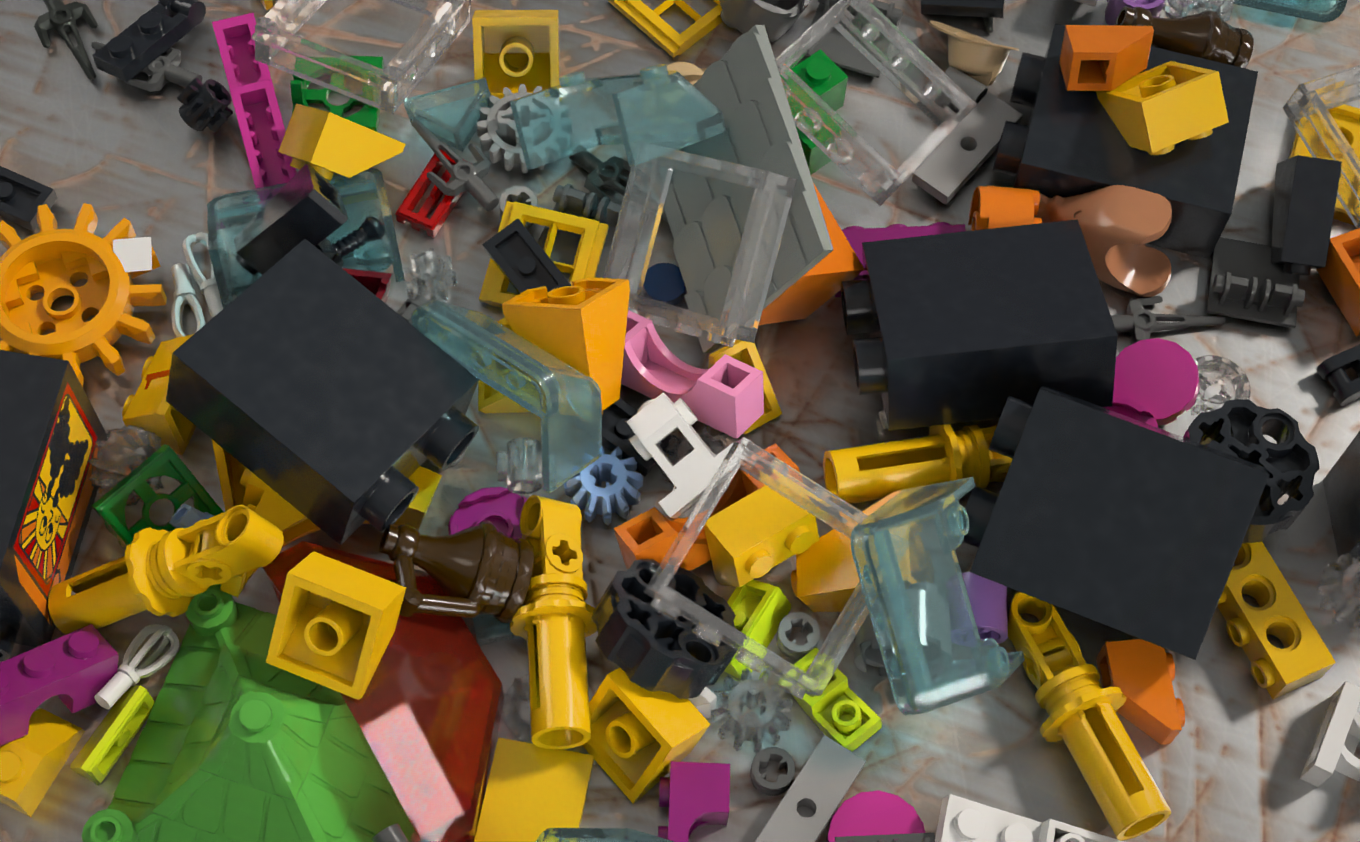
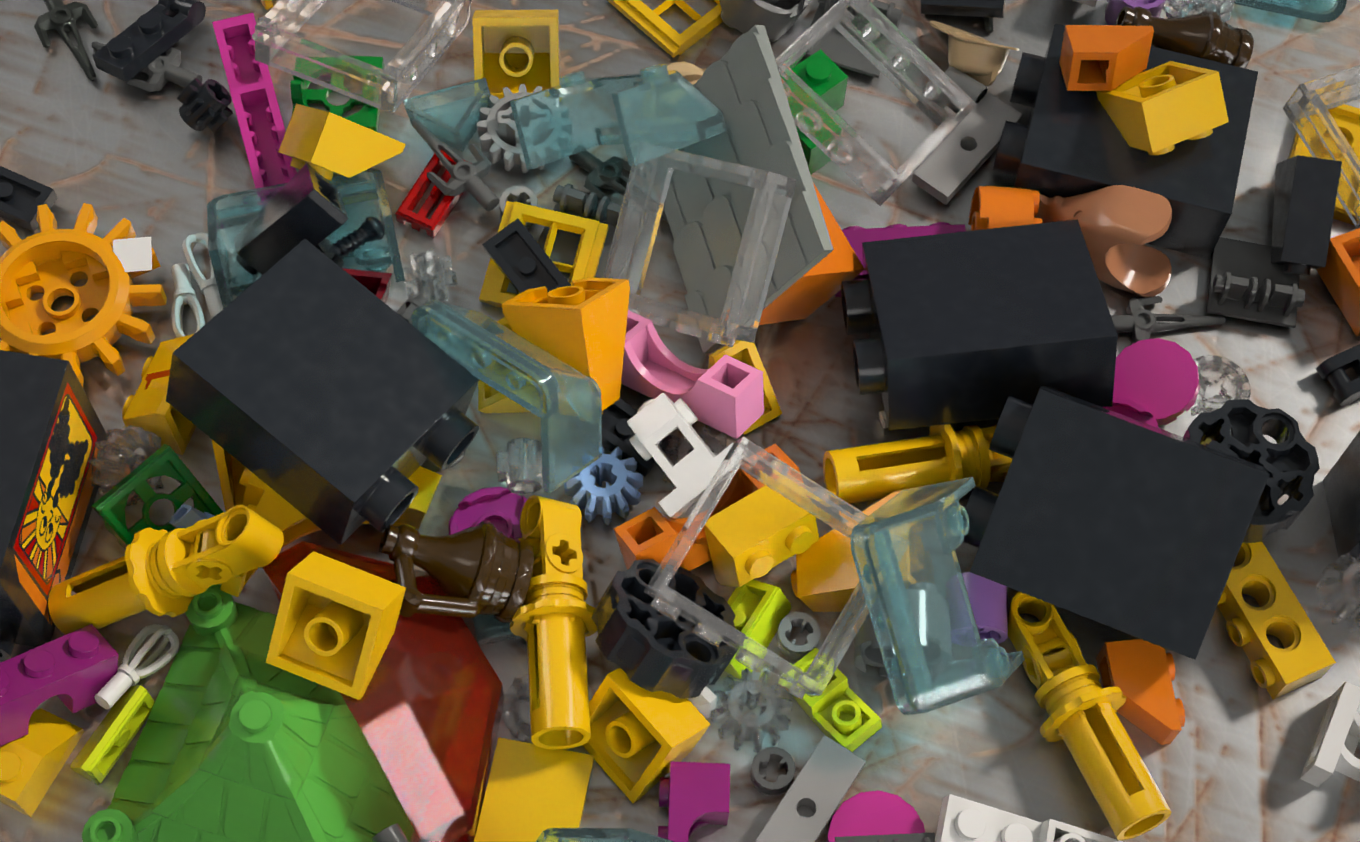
dark blue tile [643,263,686,308] -> none

